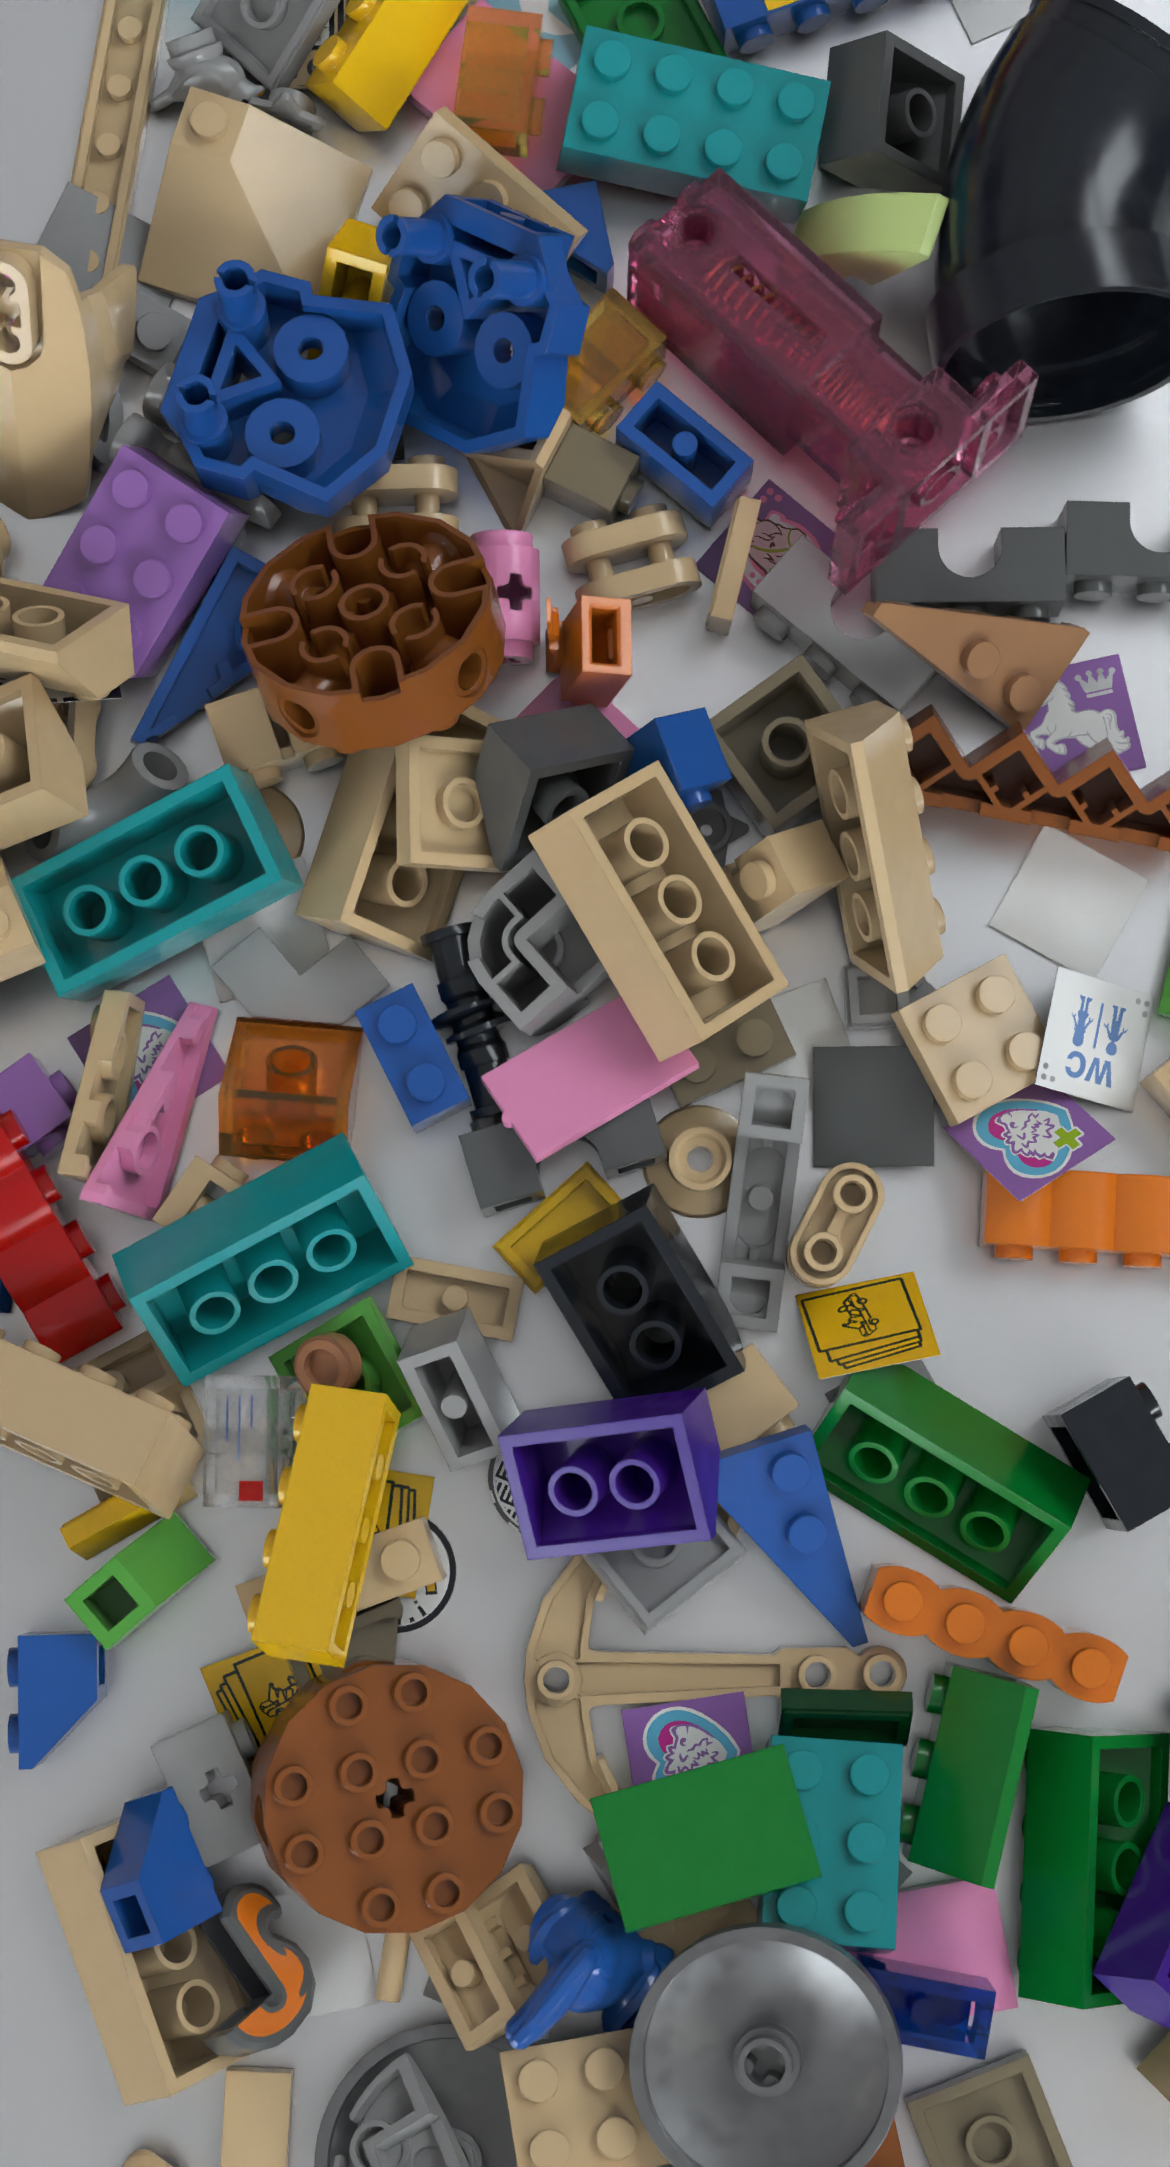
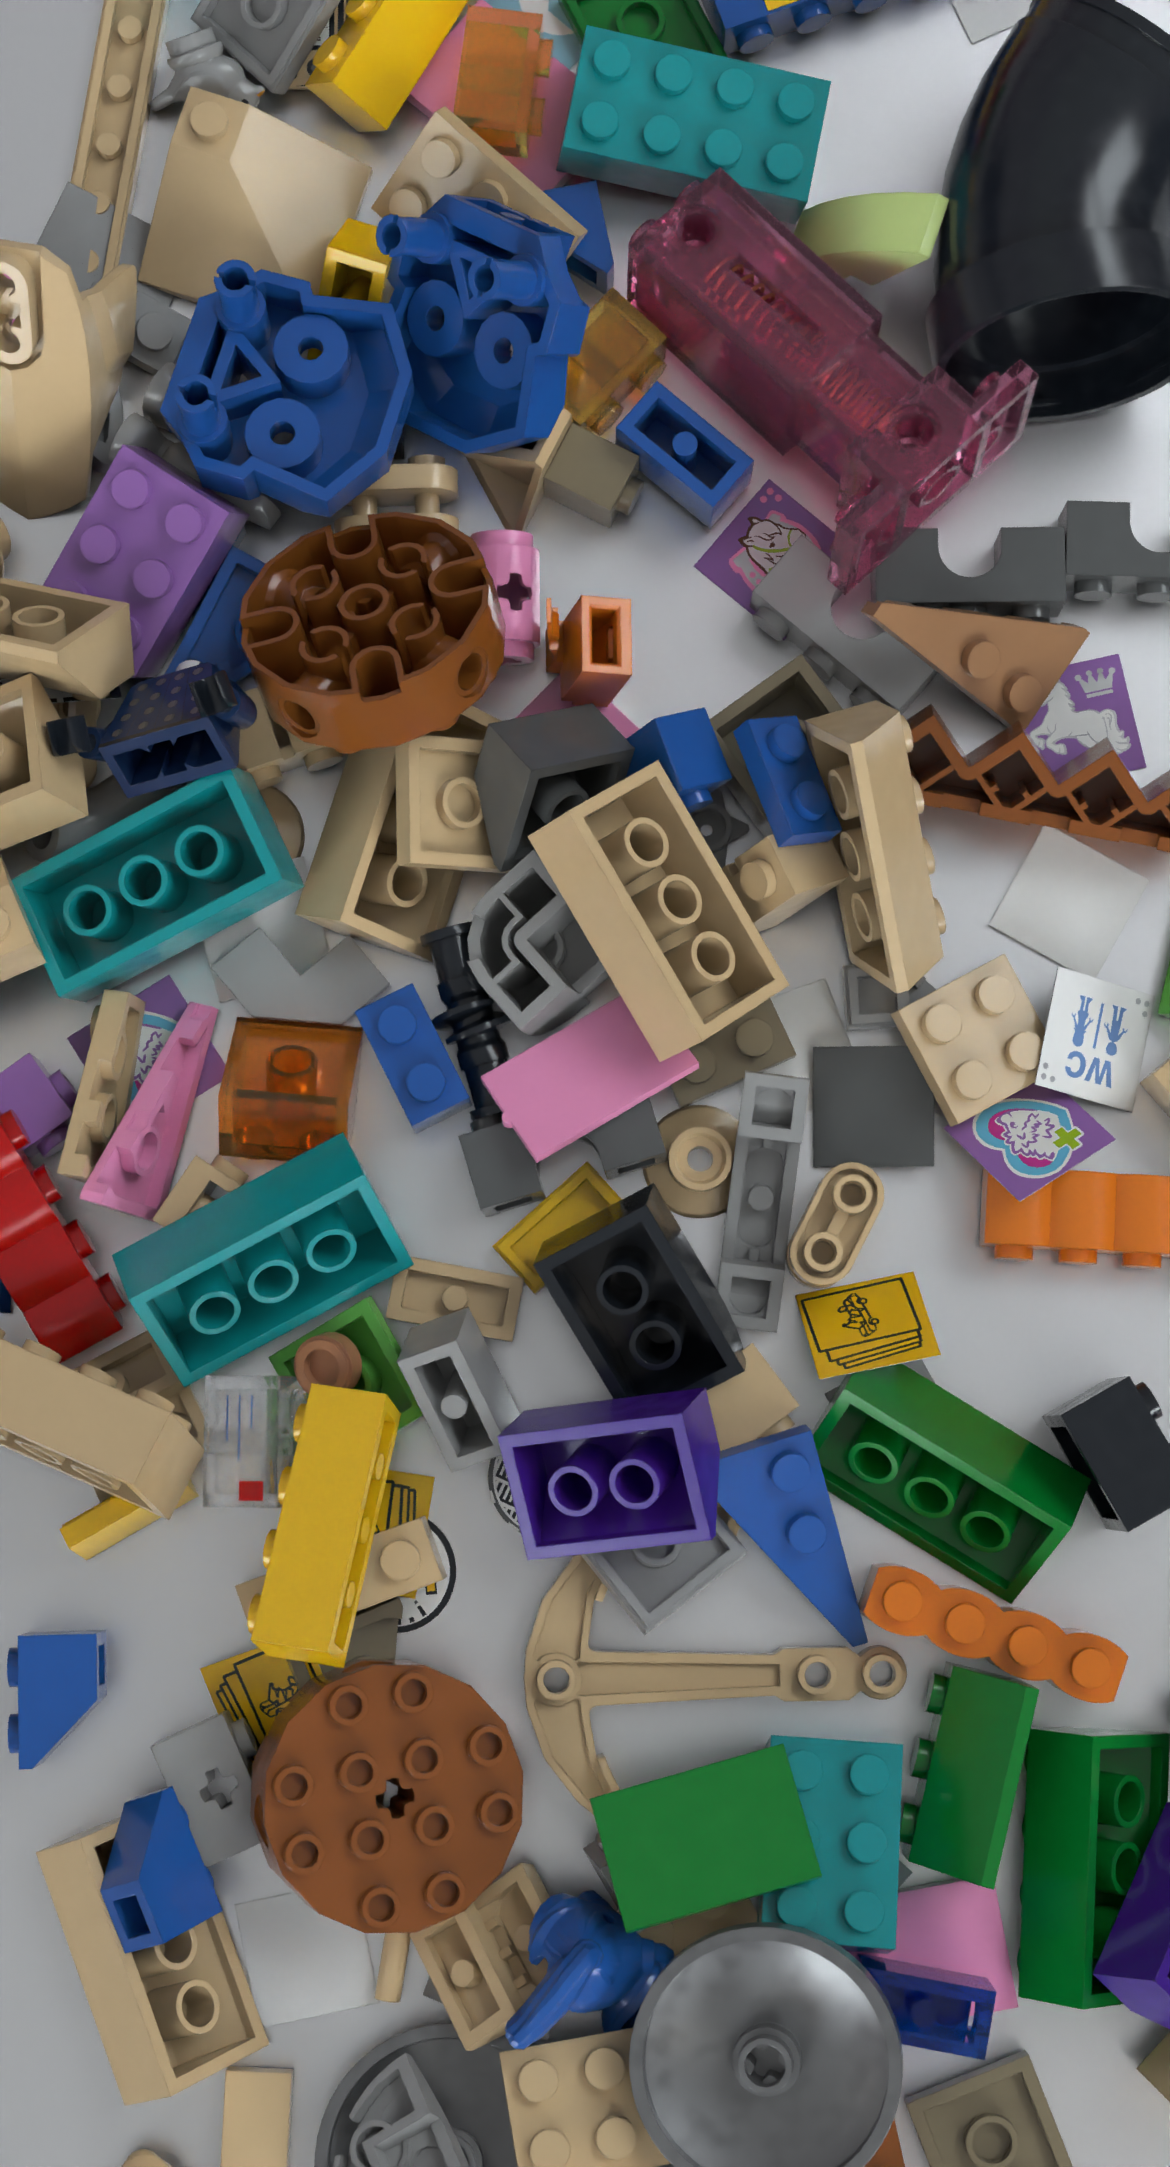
bright green slope [64,1511,216,1651] -> none
dark grey animal [199,1883,316,2057] -> none
light grey plate [248,87,326,136] -> none
tan brick [561,503,702,612] -> none
sticker [621,1691,753,1786] -> none
tan tile [705,495,762,636] -> none
dark green tile [777,1688,913,1747] -> none
dark grey slope [818,30,965,194] -> none
none -> dark blue torso [46,660,257,798]
none -> blue plate [733,715,842,847]

